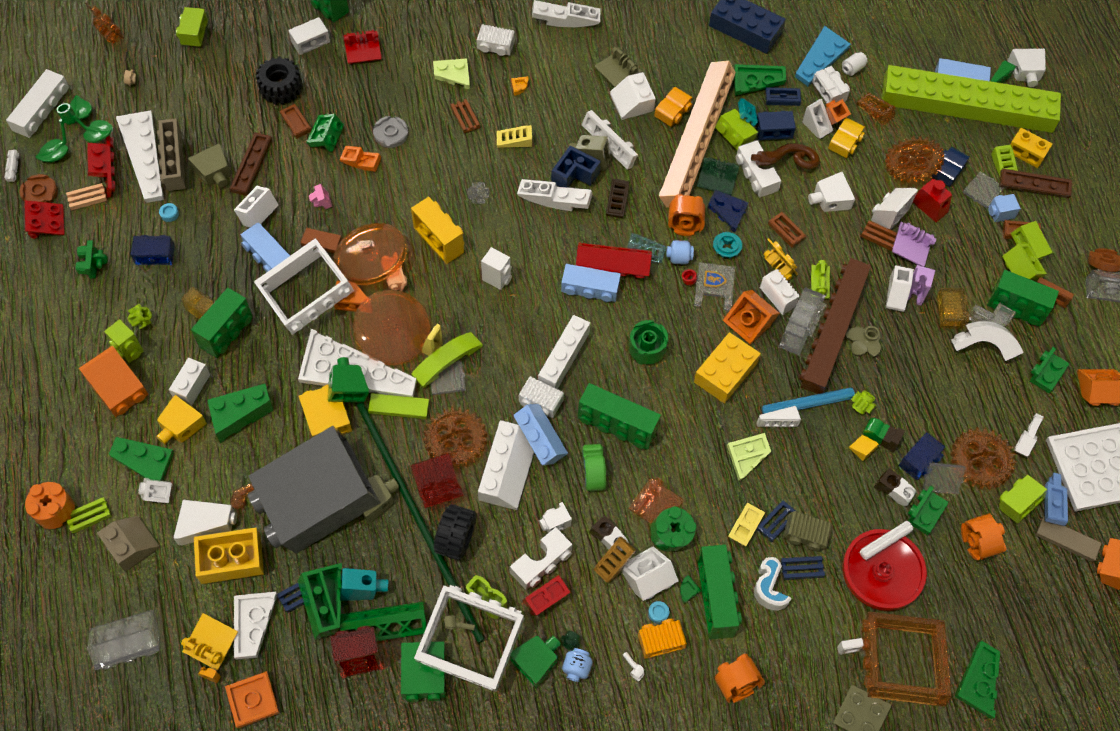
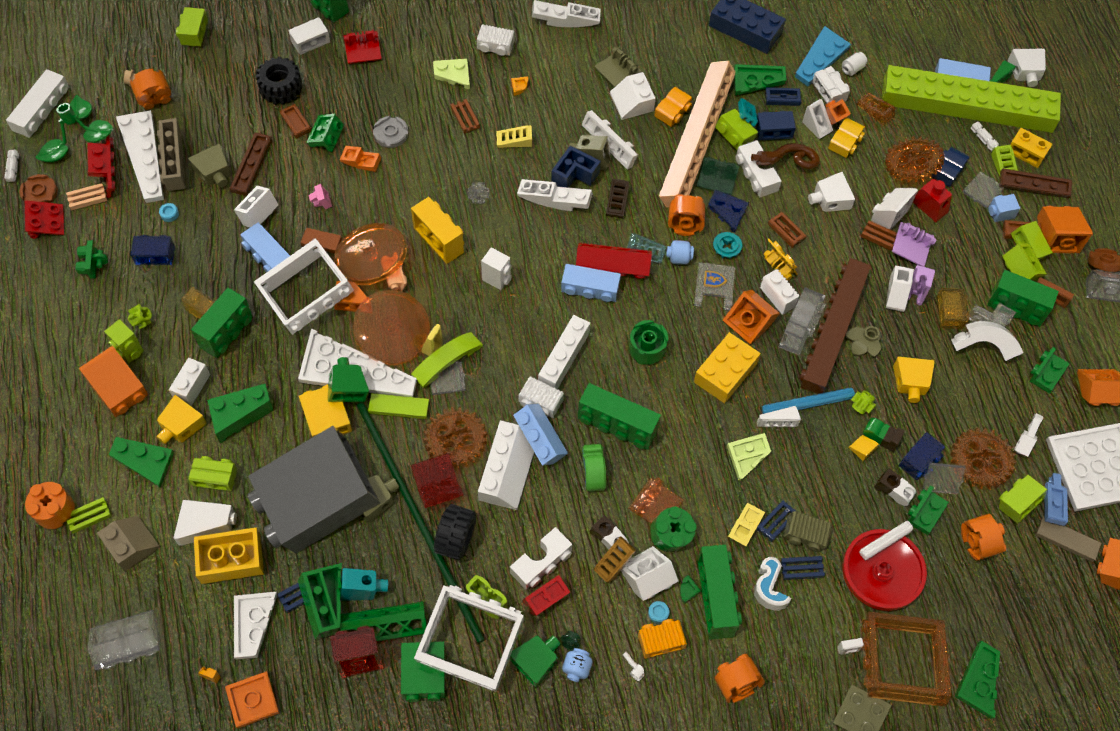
clear orange hinge [85,3,124,43] -> none
white bracket [138,478,172,503] -> none
yellow hinge [181,613,238,671] -> none
clear orange arm [230,483,254,509] -> none
olive hand [444,615,475,630] -> none
white brick [539,502,572,533] -> none
red hinge [682,269,697,286] -> none
lime hinge [811,260,830,299] -> none
none -> orange brick [130,69,171,110]
none -> lime brick [189,456,237,491]
none -> yellow torso [893,357,934,403]
none -> white axle [971,122,999,151]
none -> orange slope [1037,206,1093,254]

